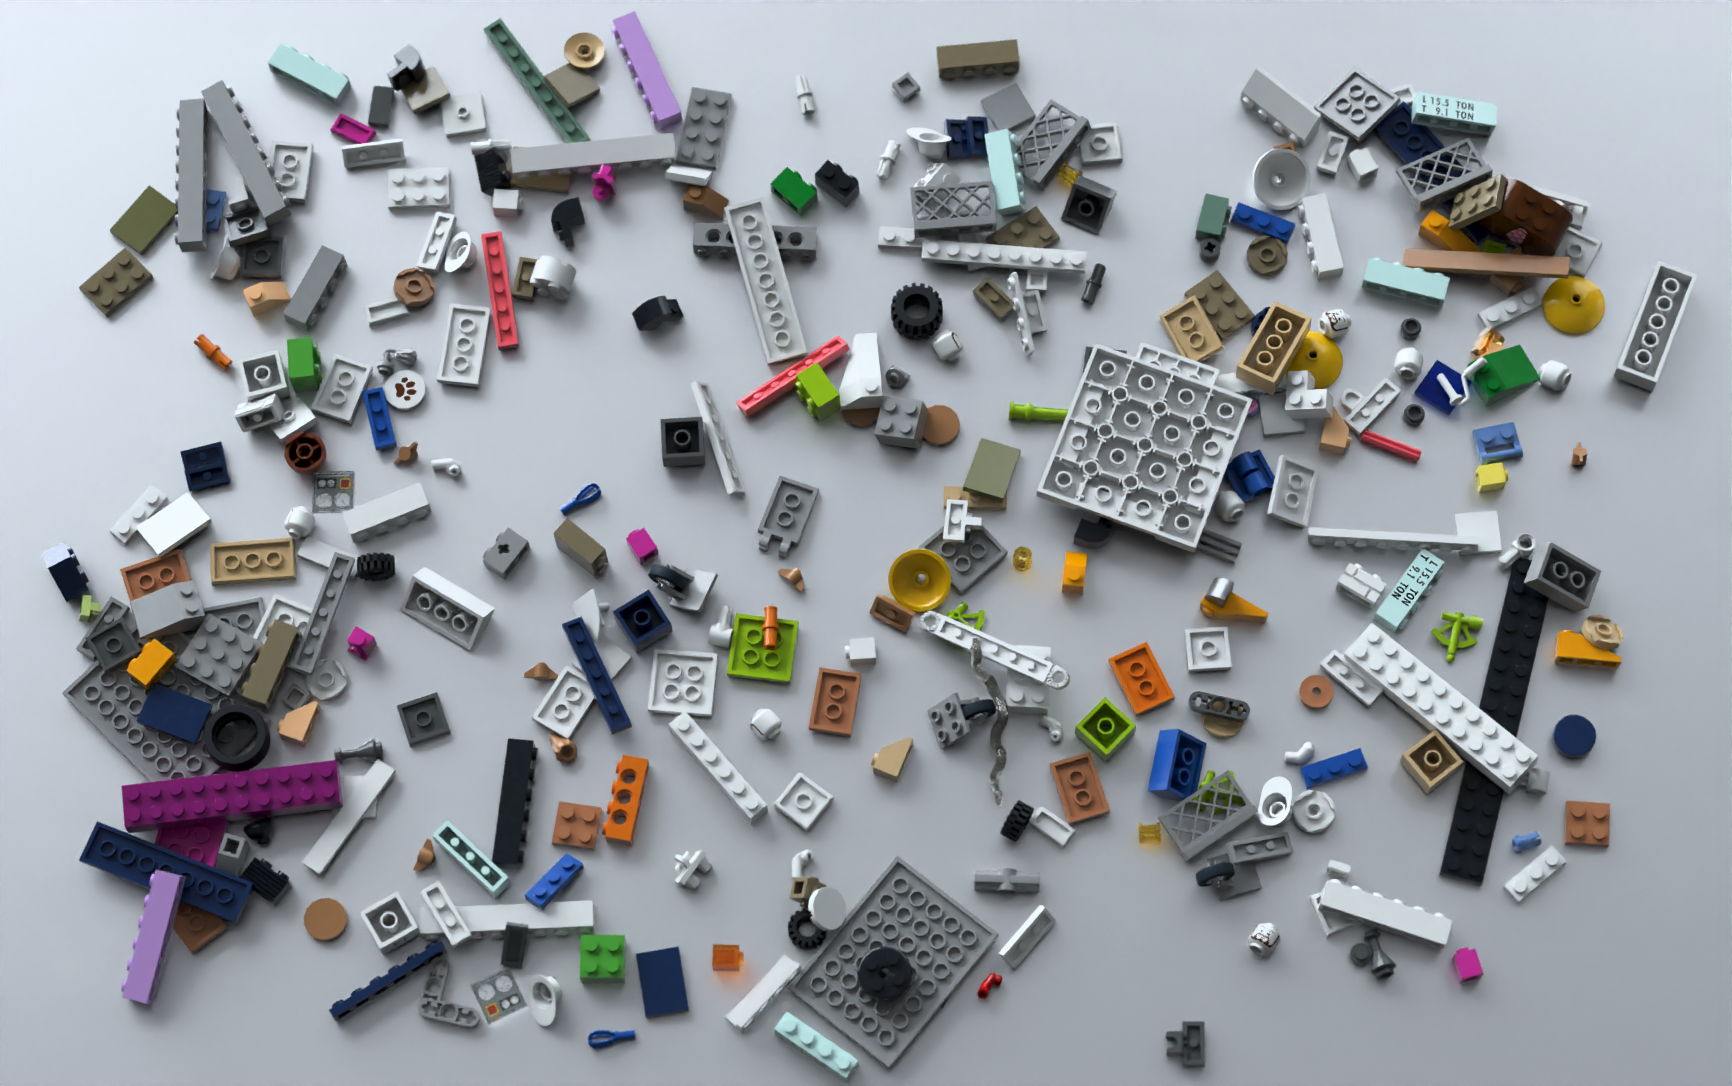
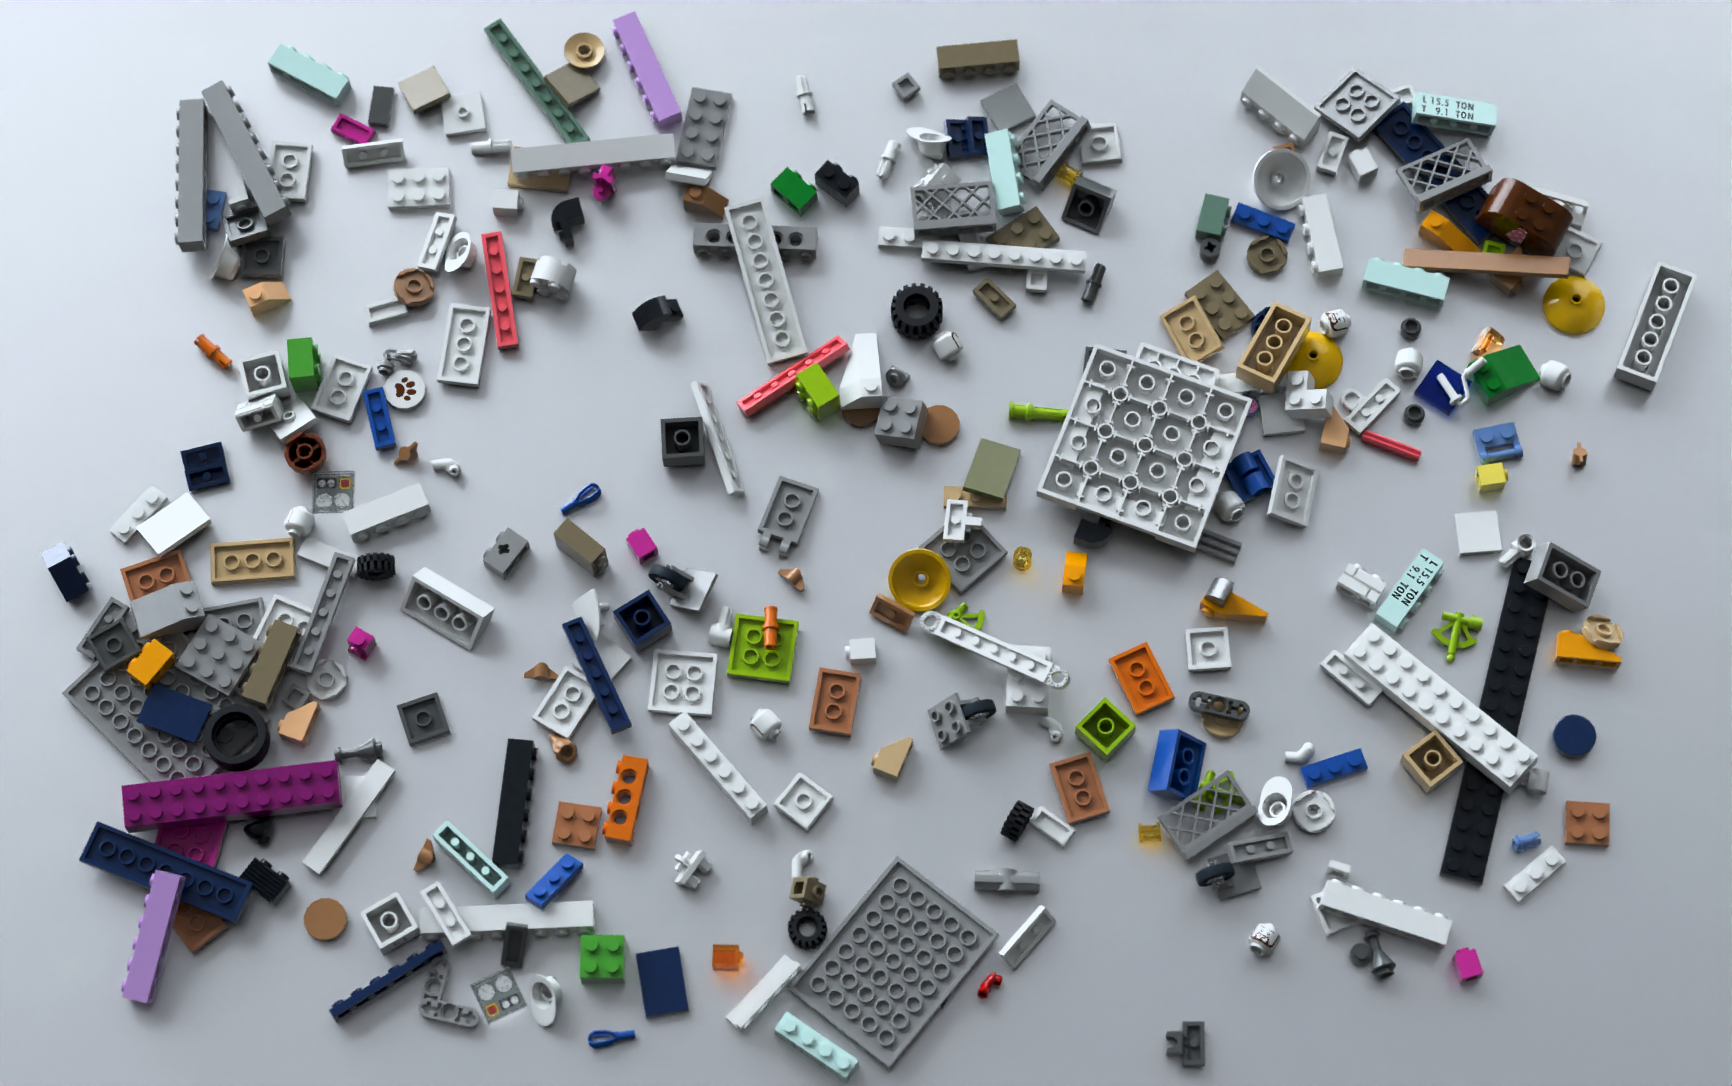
dark tan plate [79,248,153,317] -> none
yellowish green tile [79,595,101,622] -> none
olive tile [110,185,178,255] -> none
light grey slope [216,833,249,877] -> none
light grey brick [283,245,347,331] -> none
brick [387,44,426,92] -> none
black brick [474,147,511,196] -> none
white tile [808,887,846,931] -> none
black plate [858,946,912,1002] -> none
clear smoke animal [970,638,1009,806] -> none
white bracket [1007,272,1048,356] -> none
nougat piece [1299,675,1334,710] -> none
white plate [1308,527,1479,553] -> none
dark tan plate [1449,174,1507,231] -> none
white plate [1477,287,1543,333] -> none

